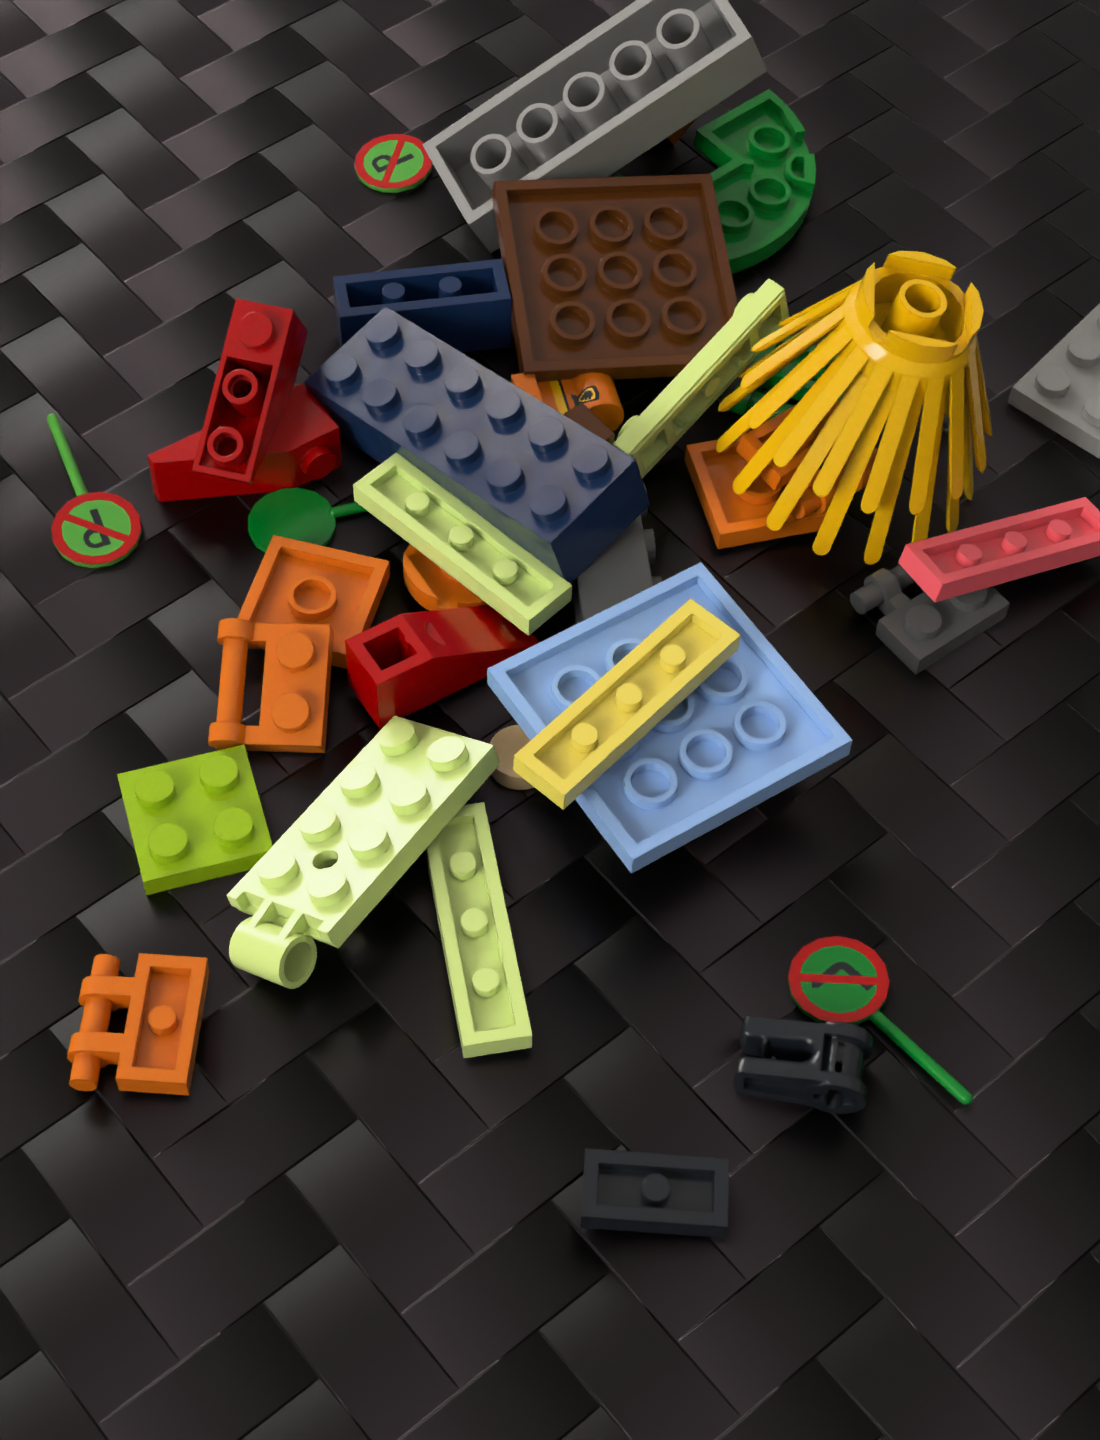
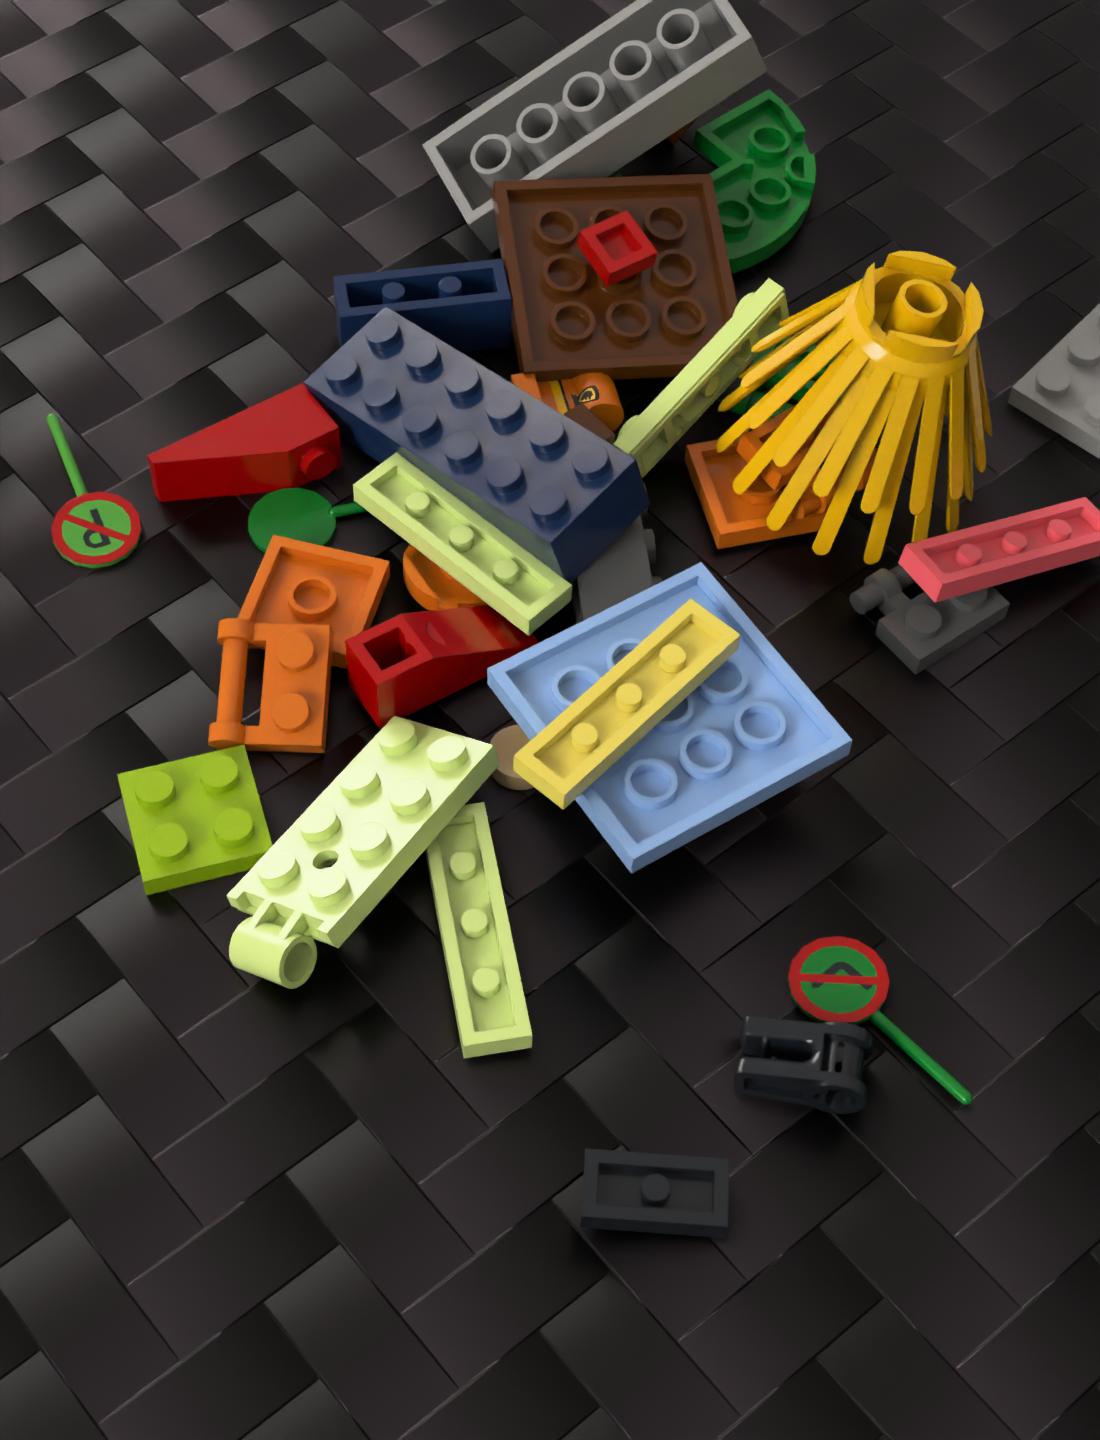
orange plate [67,953,210,1096] -> none
red slope [192,298,308,485] -> none
piece [355,134,433,193] -> none
none -> red plate [577,210,658,287]

